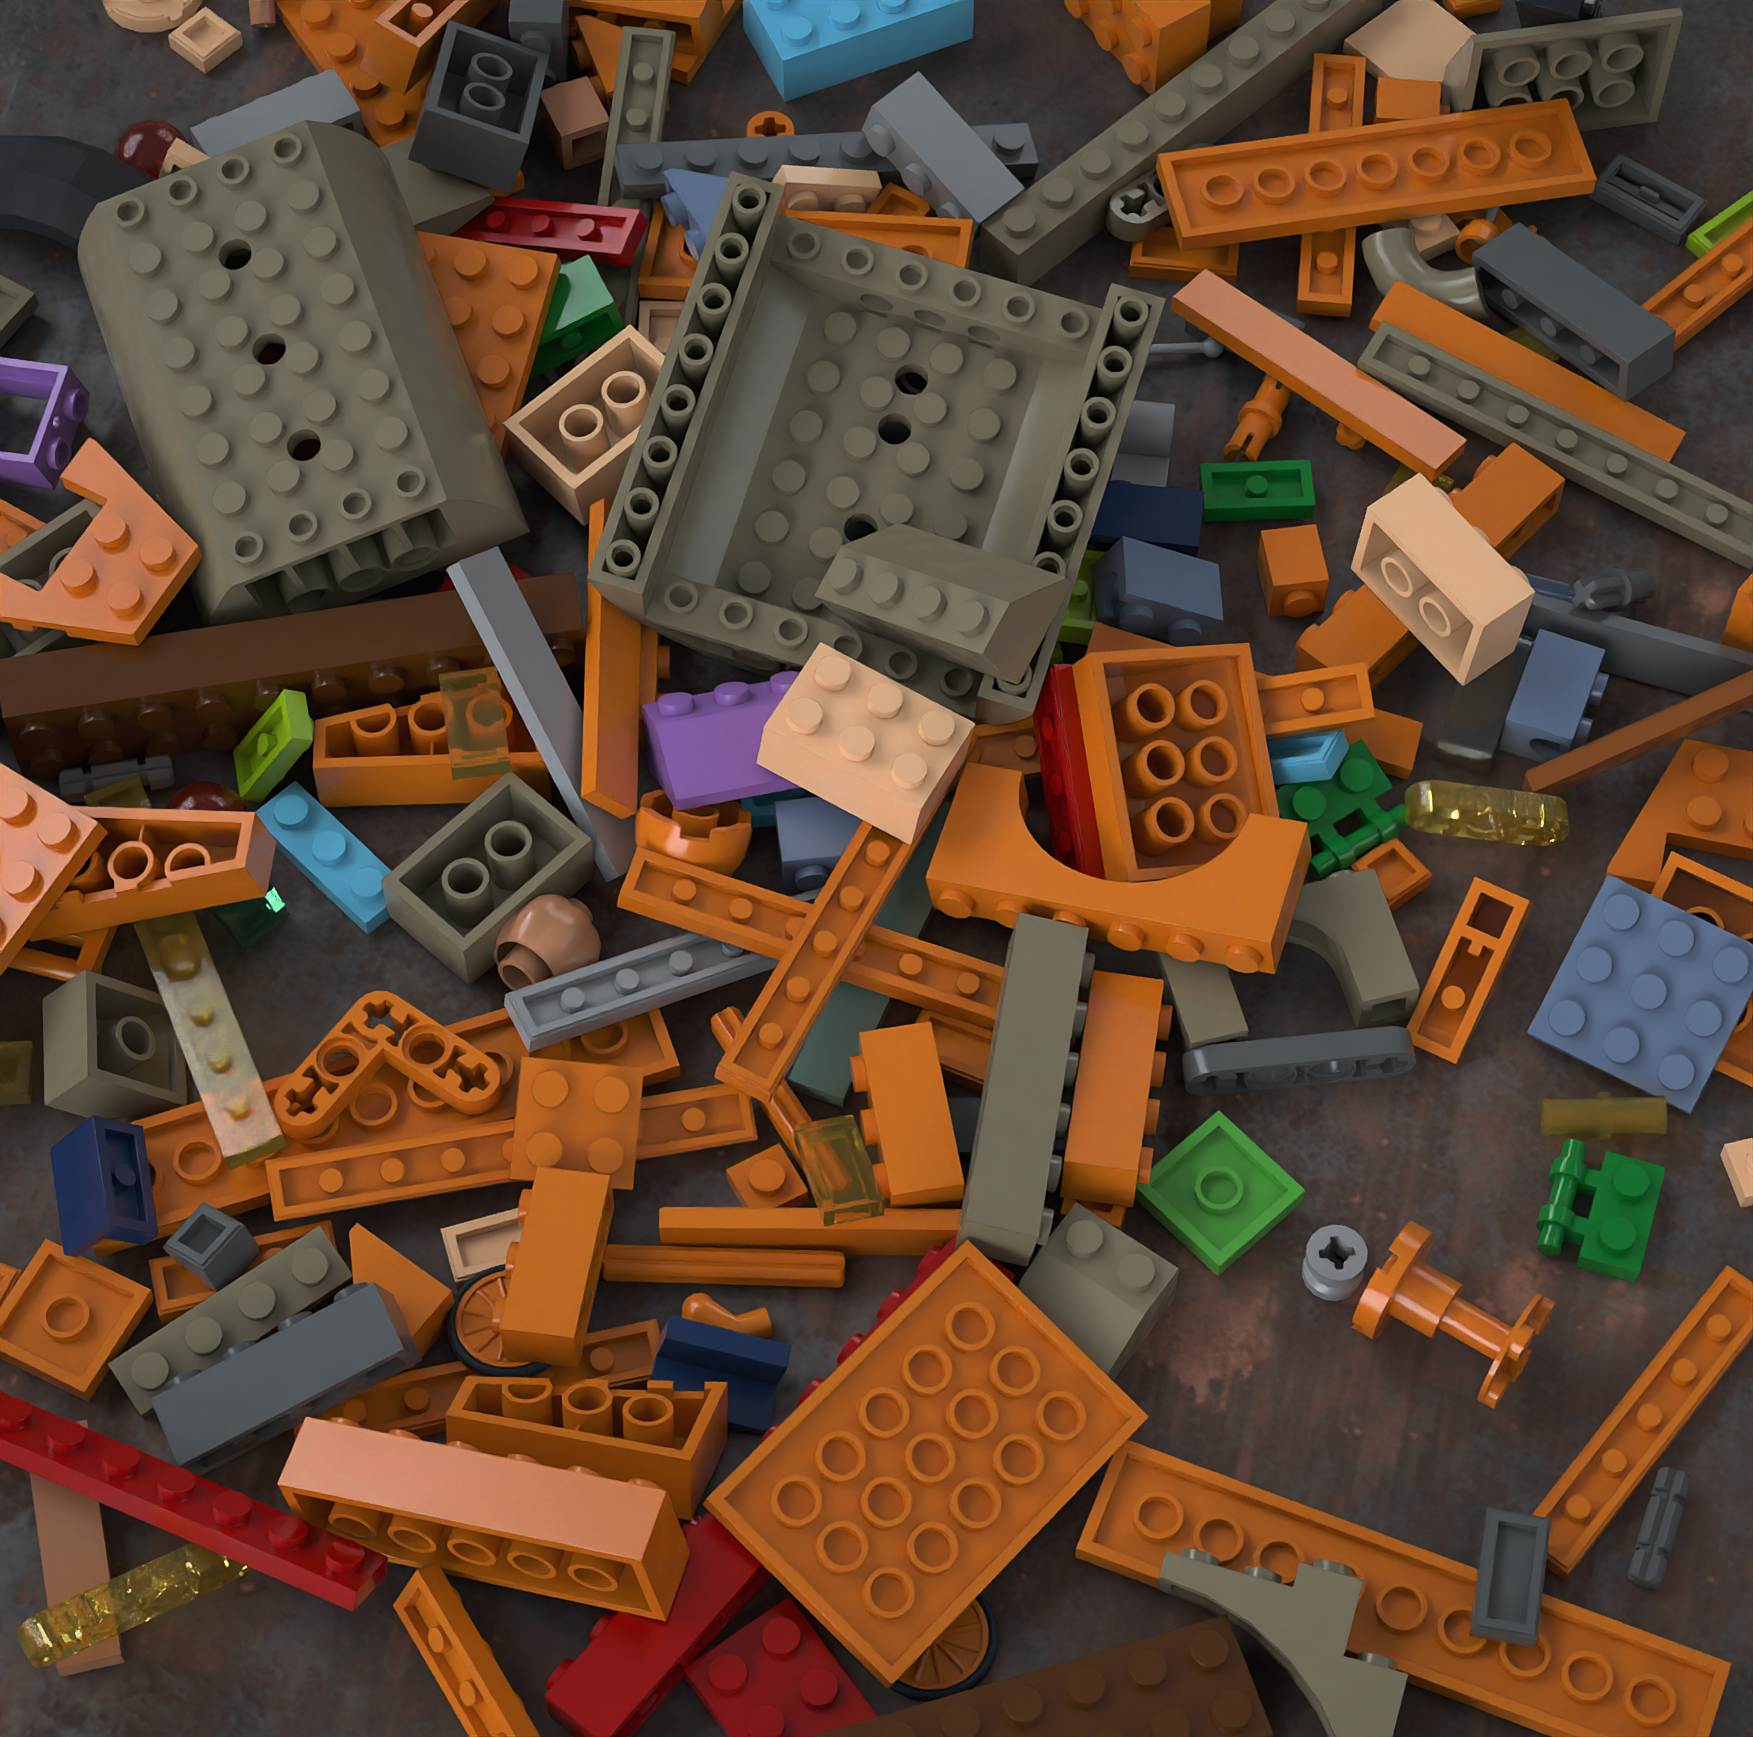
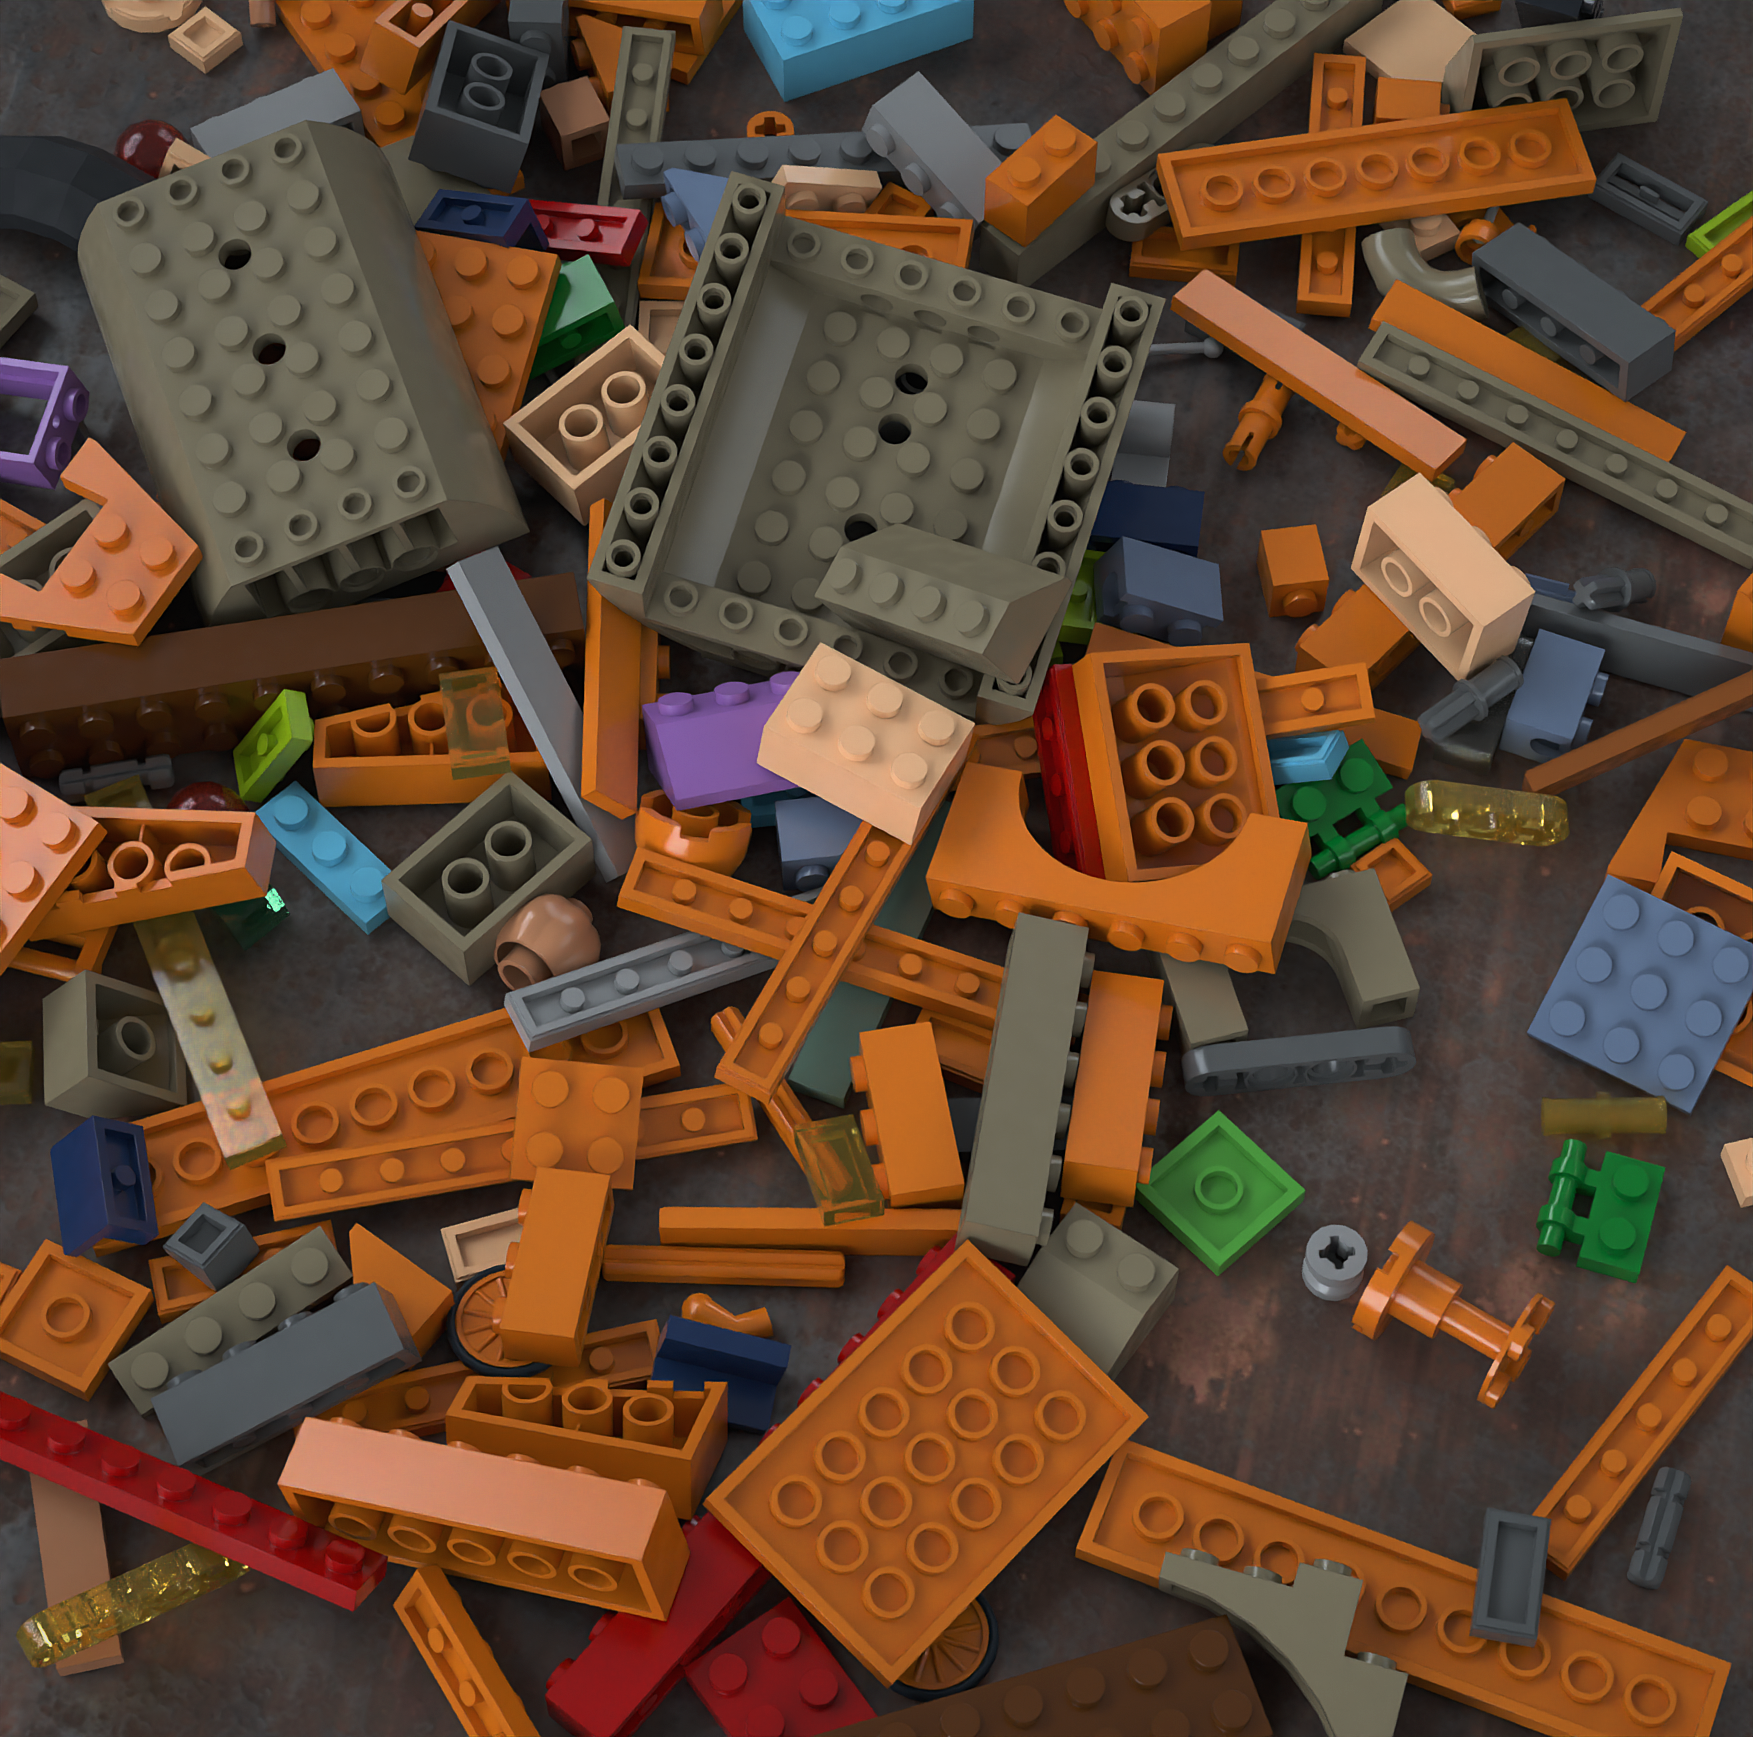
orange beam [274,991,503,1139] -> none
orange plate [726,1143,809,1208] -> none
green plate [1198,460,1315,522] -> none
orange slope [1406,877,1535,1064] -> none
none -> dark blue panel [414,189,549,252]
none -> orange brick [984,115,1098,248]
none -> dark grey axle [1418,655,1524,743]

